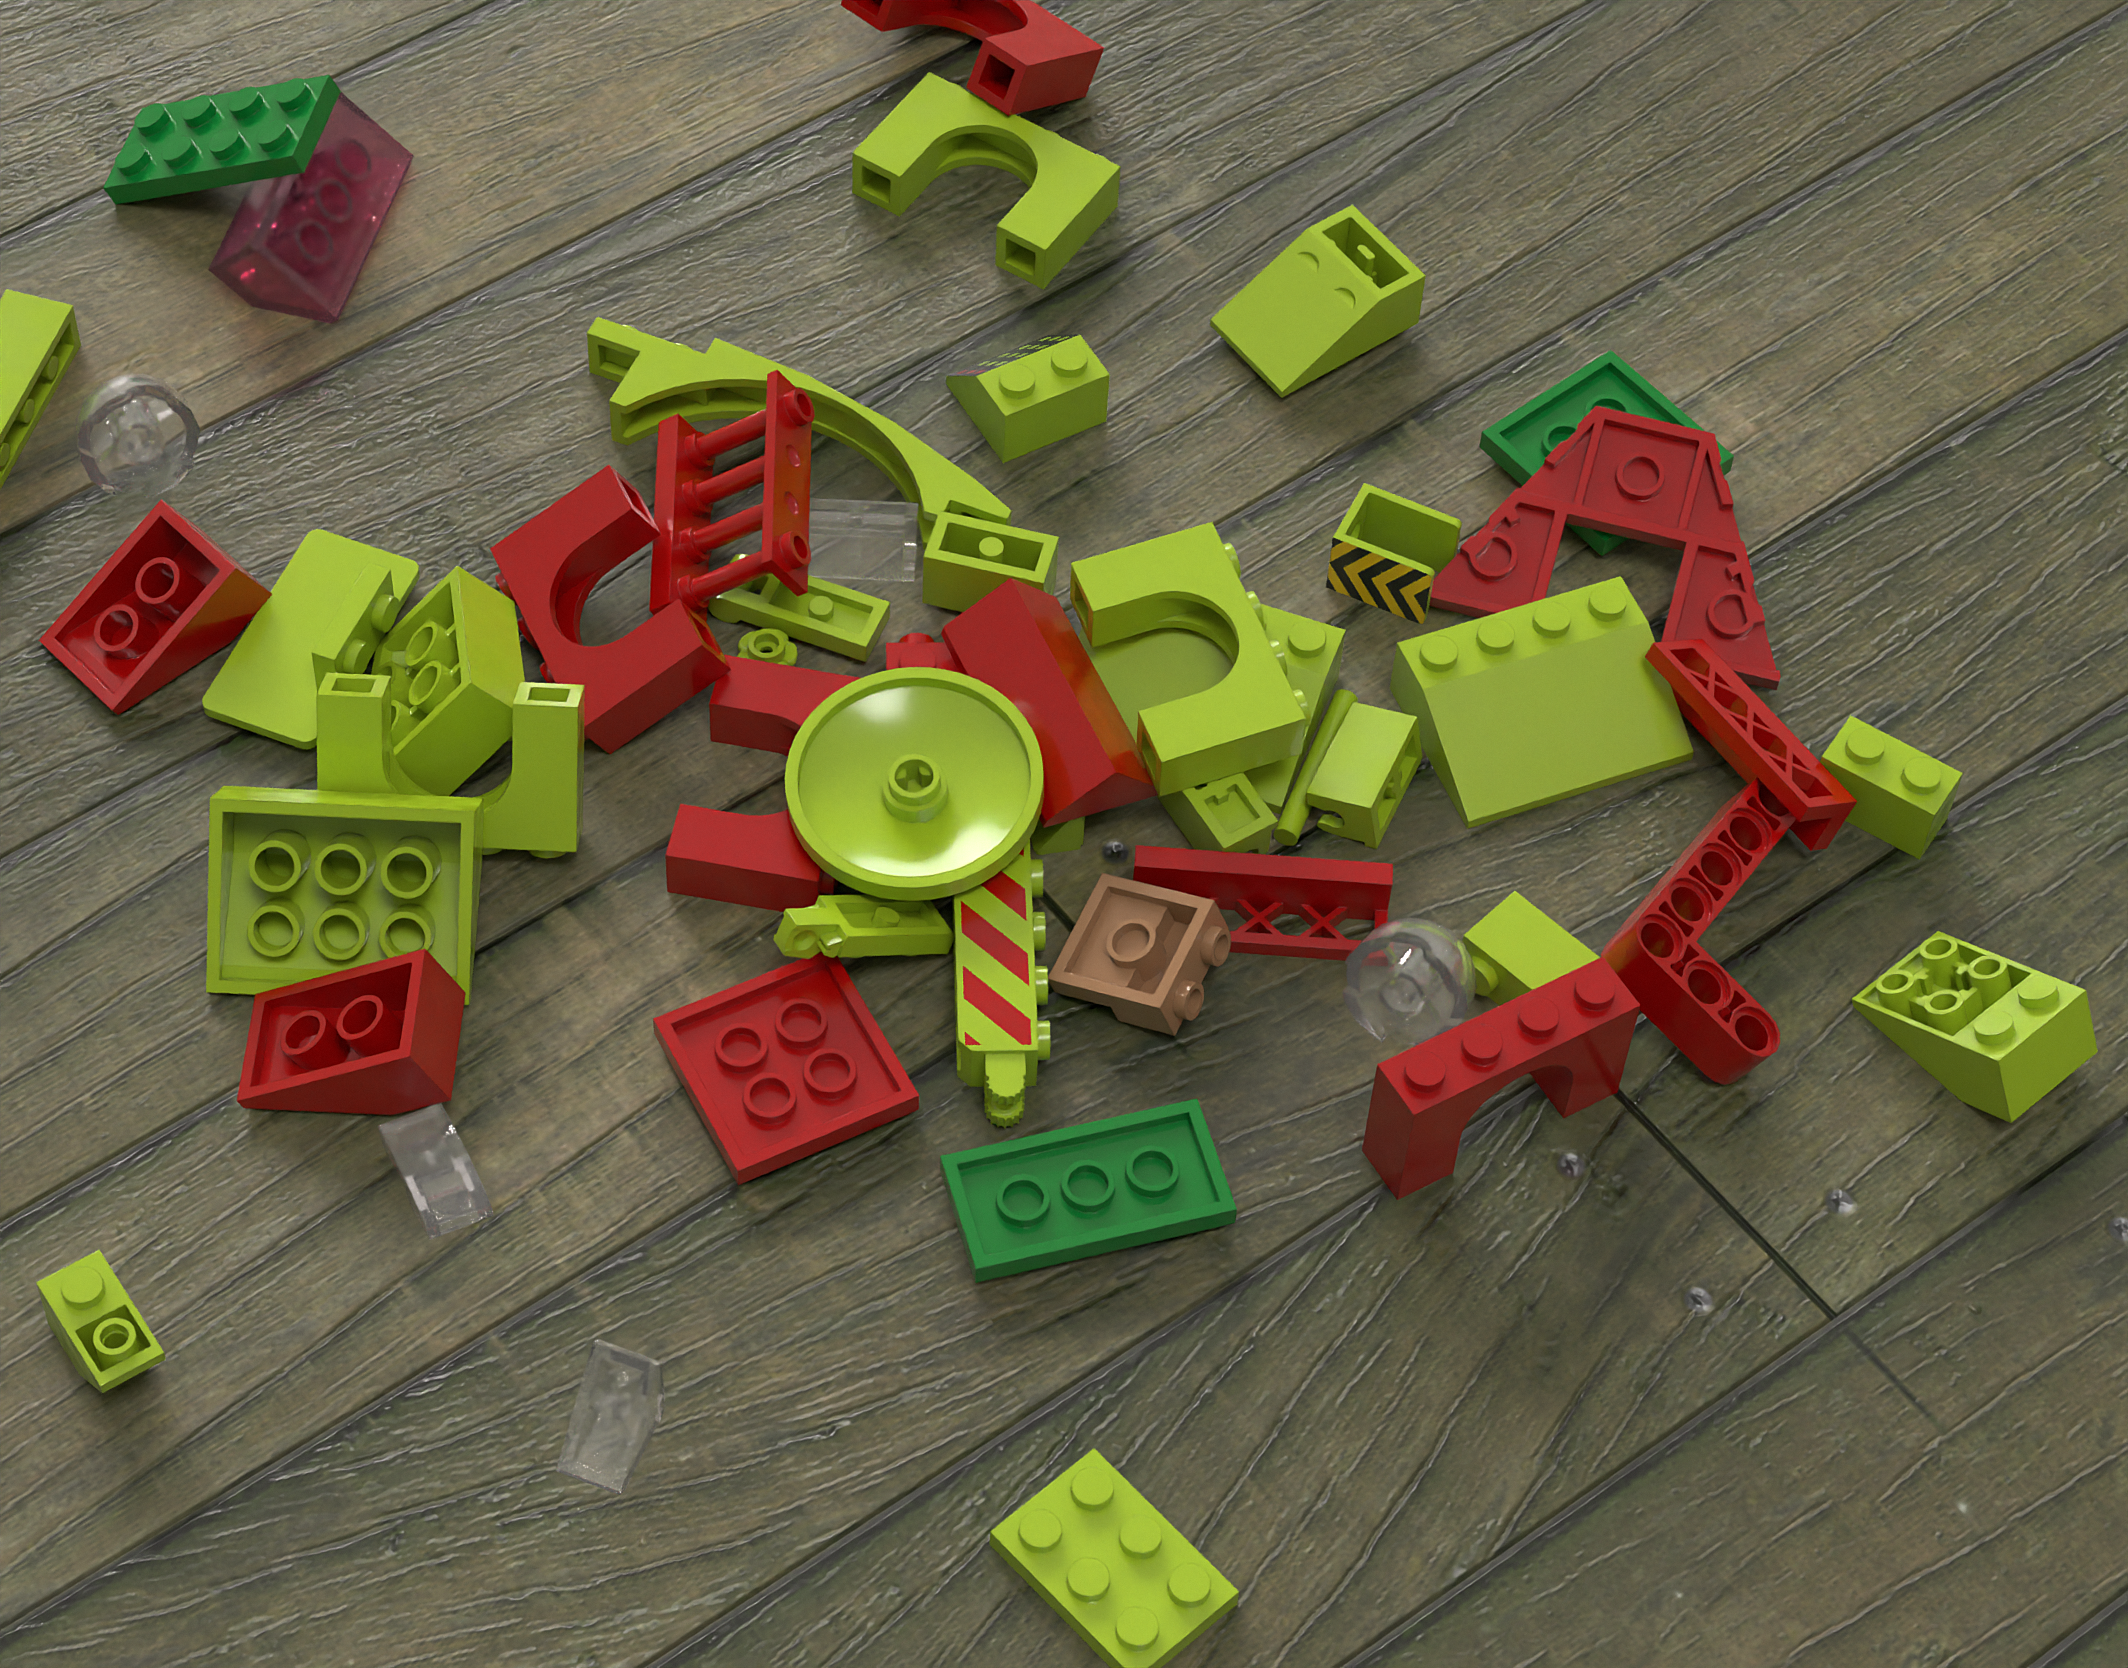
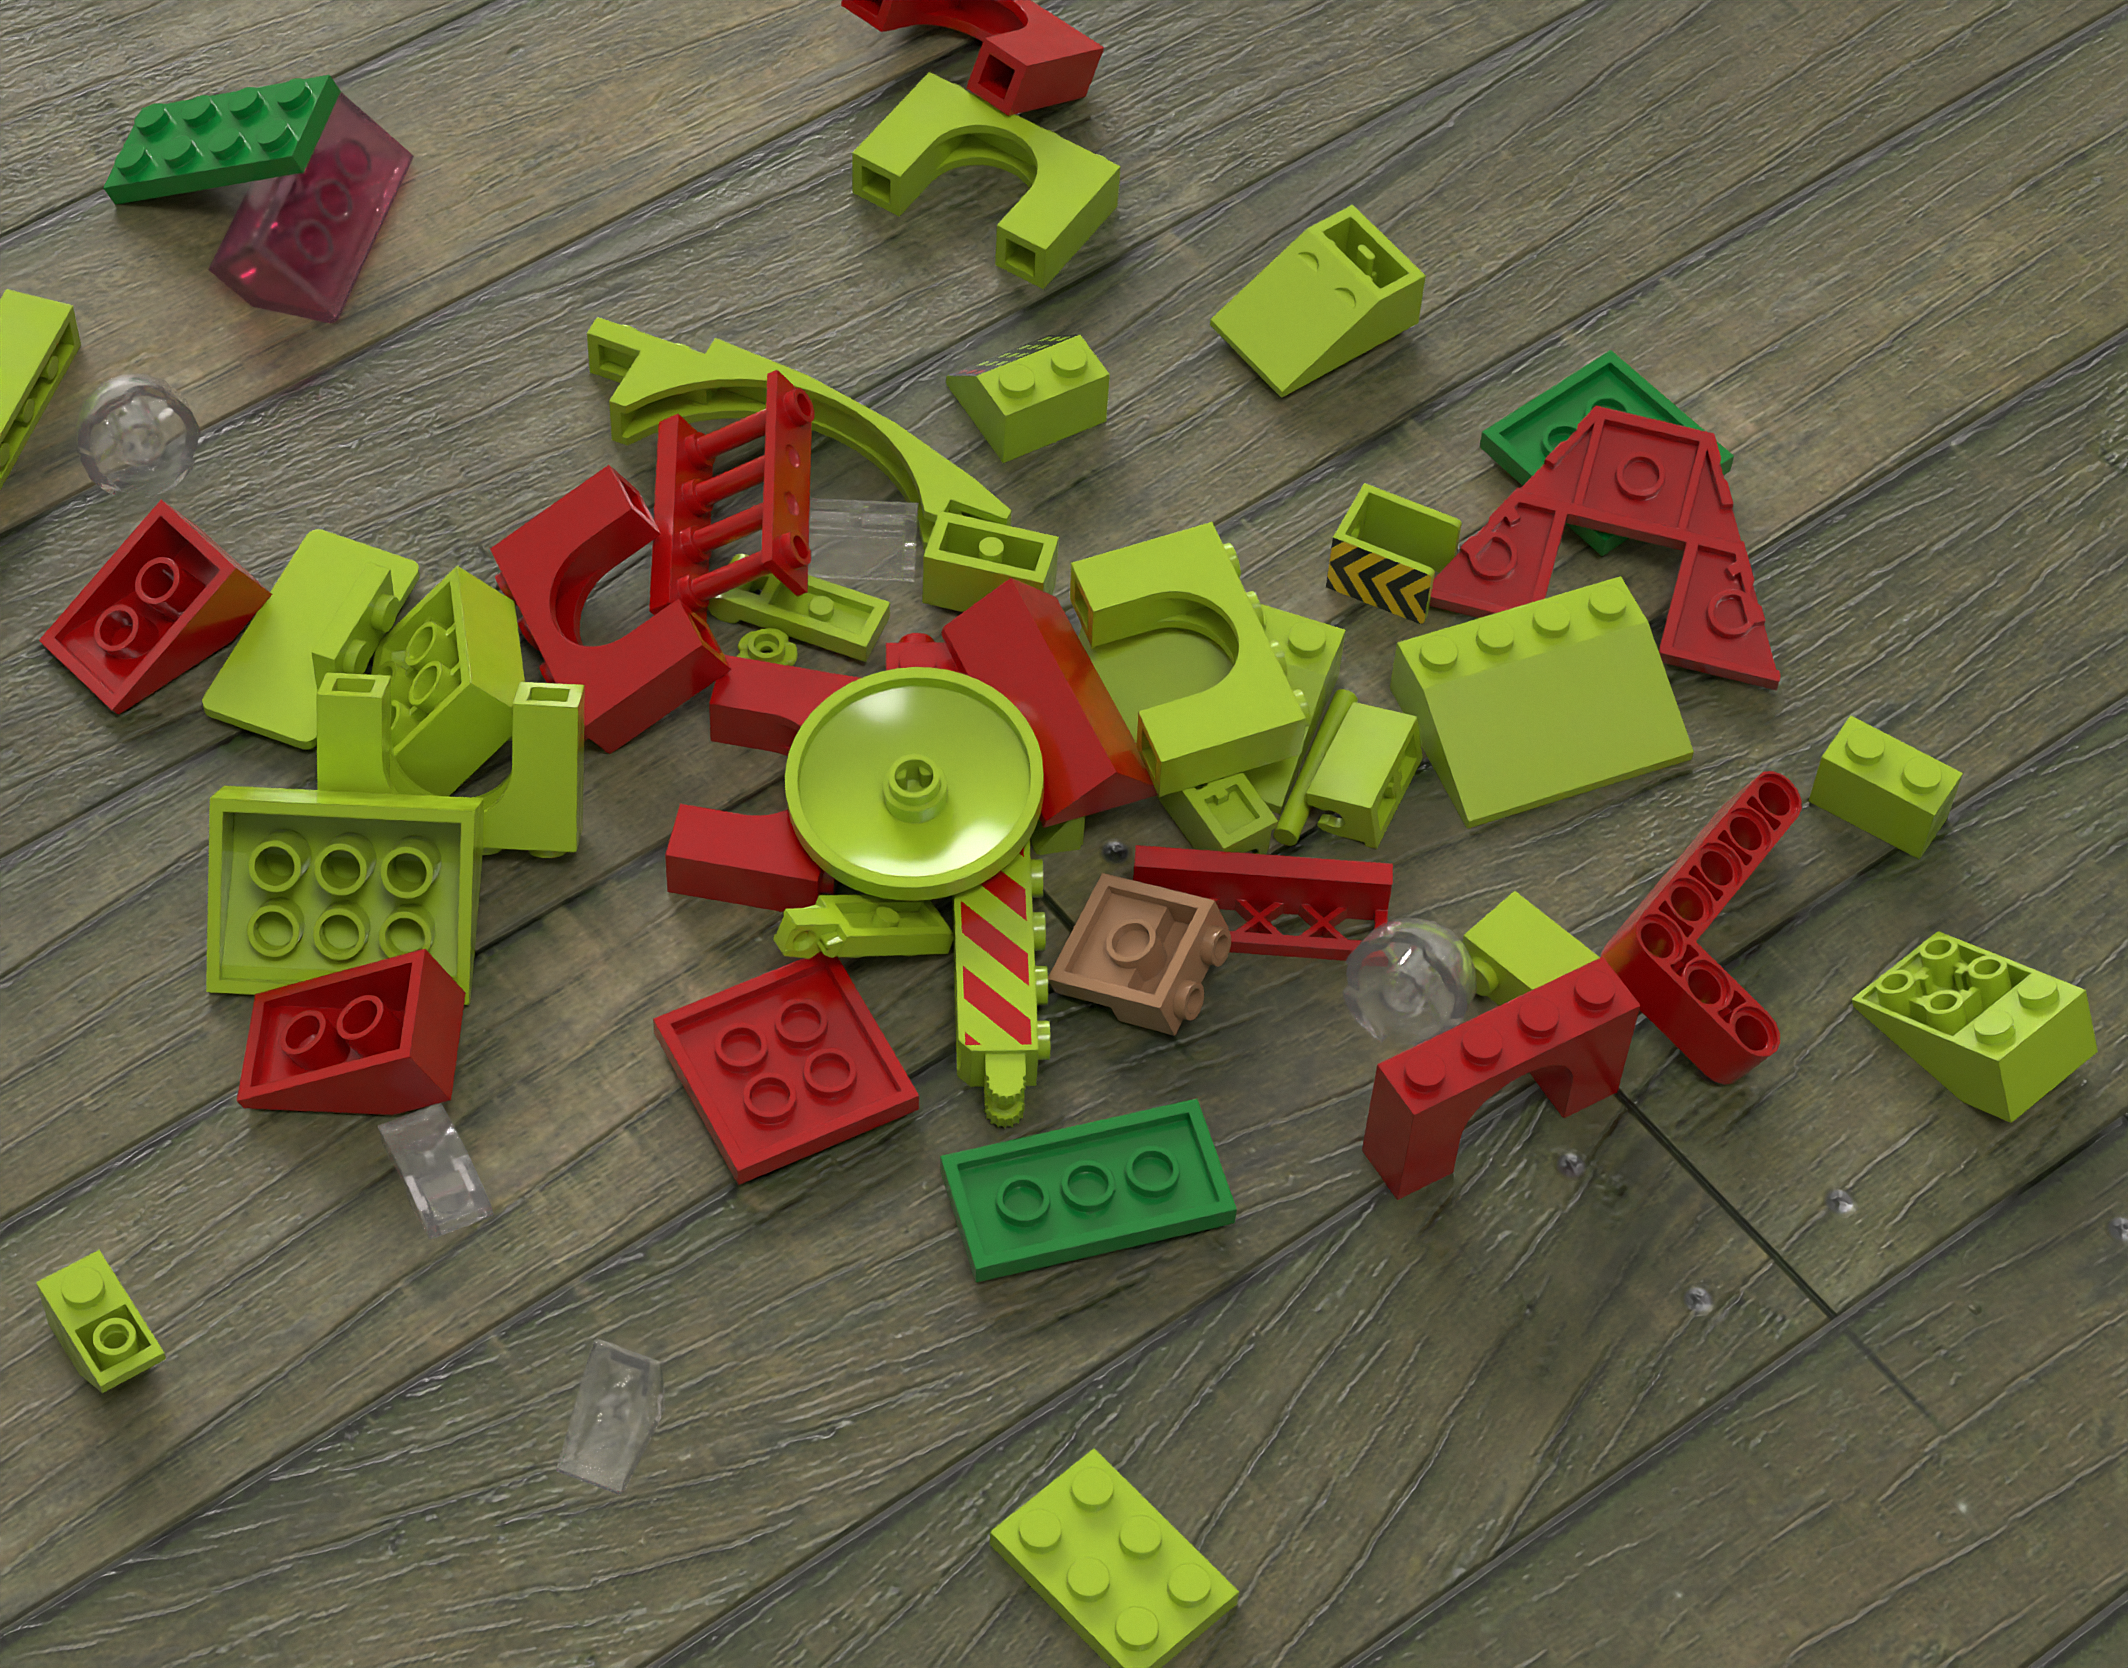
red fence [1645,638,1857,851] -> none

